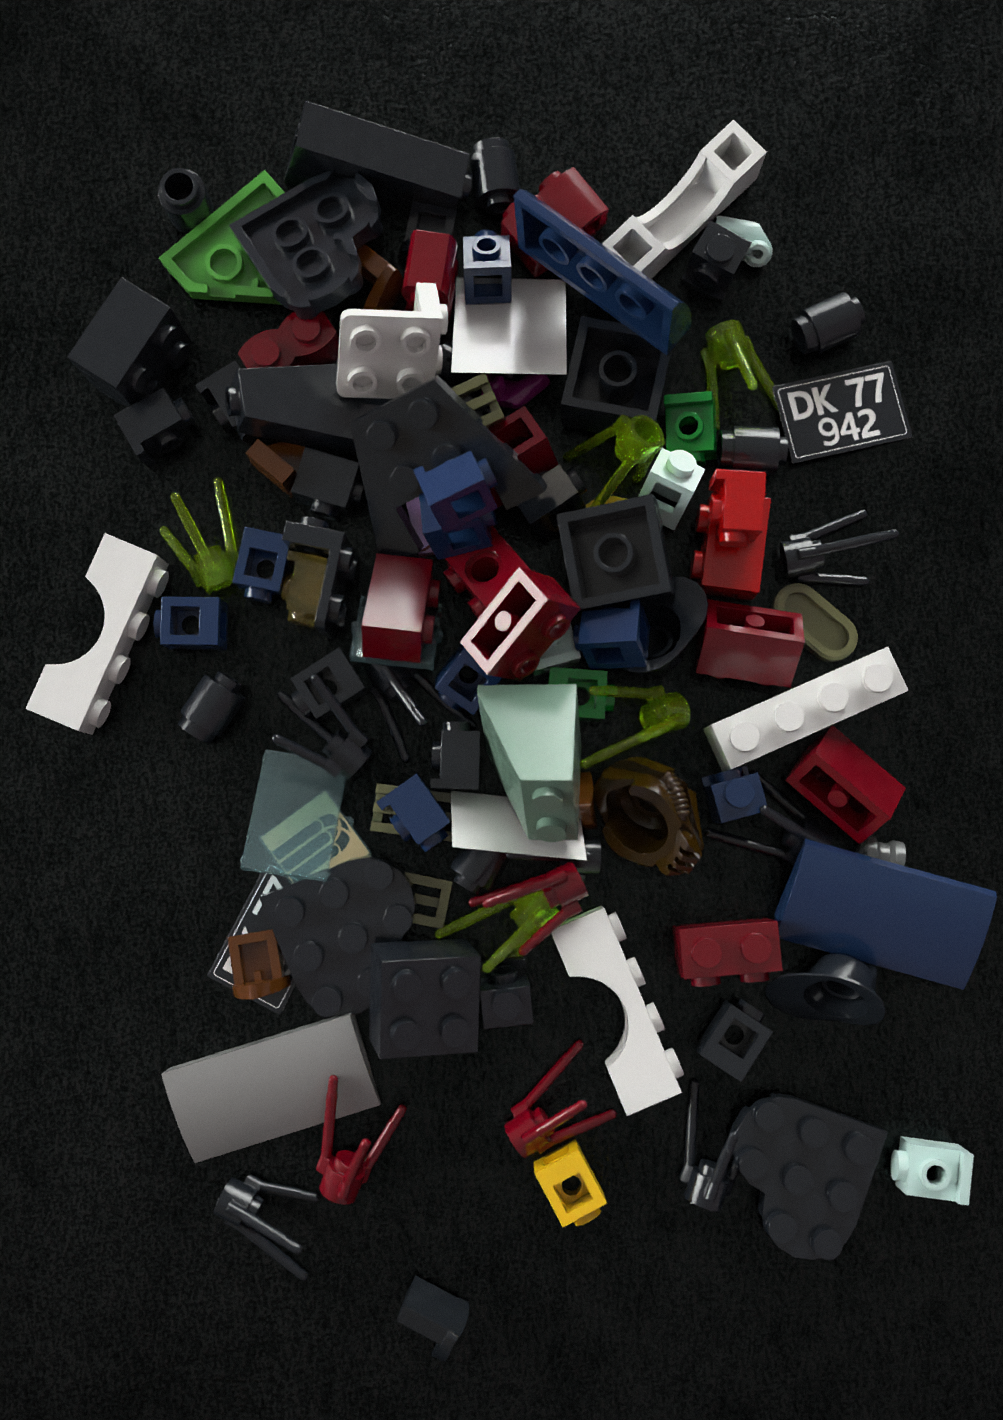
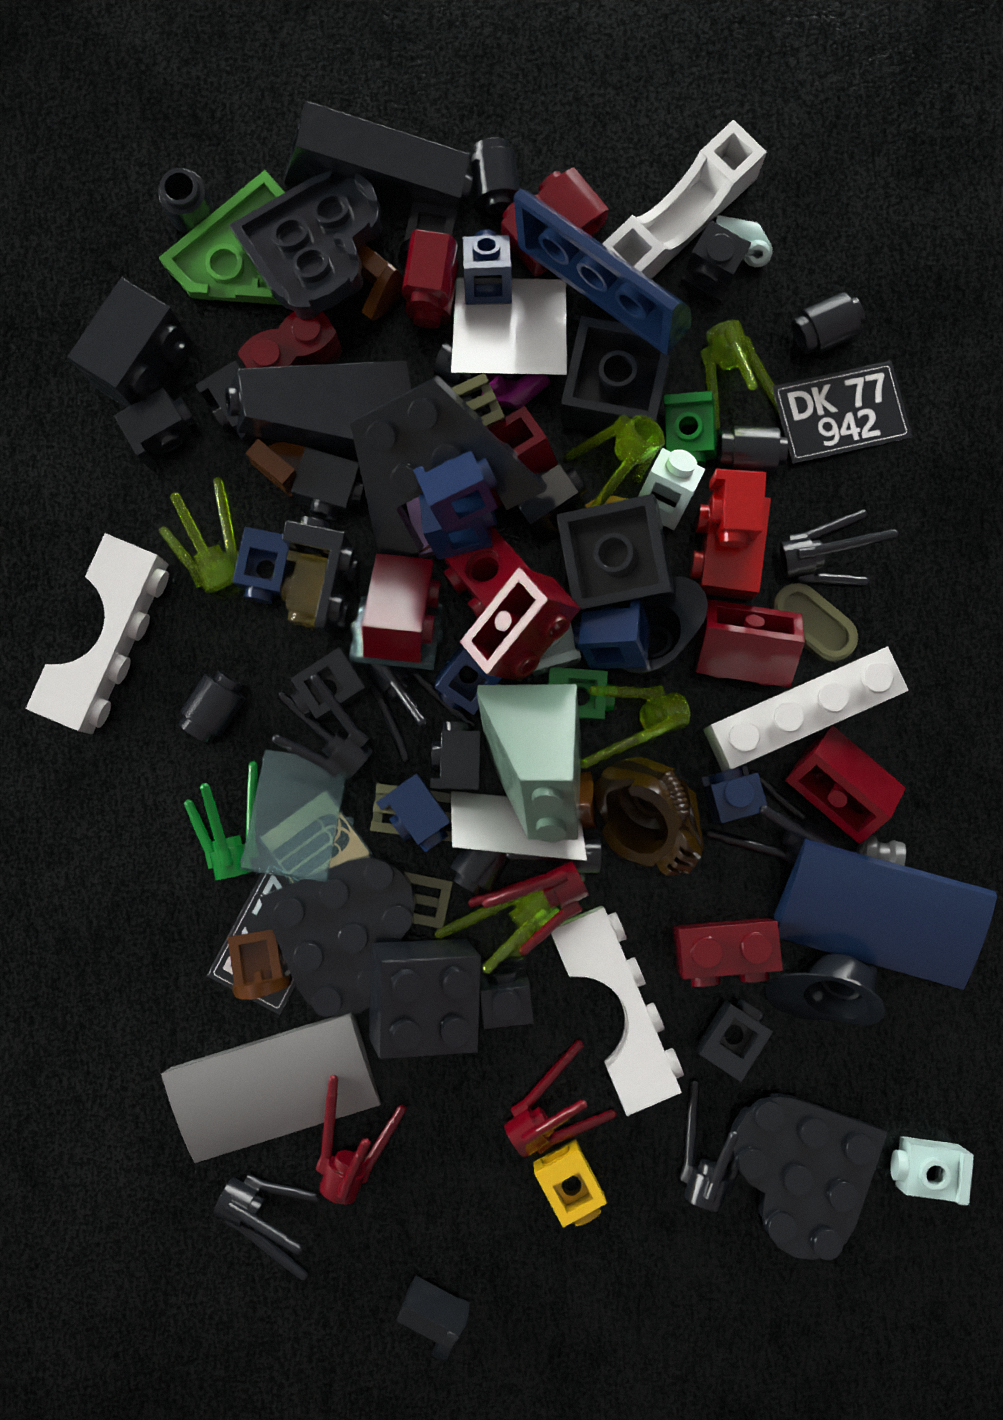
dark blue brick [153,597,229,651] -> none
white bracket [336,283,448,399] -> none
none -> green plant [184,761,260,880]

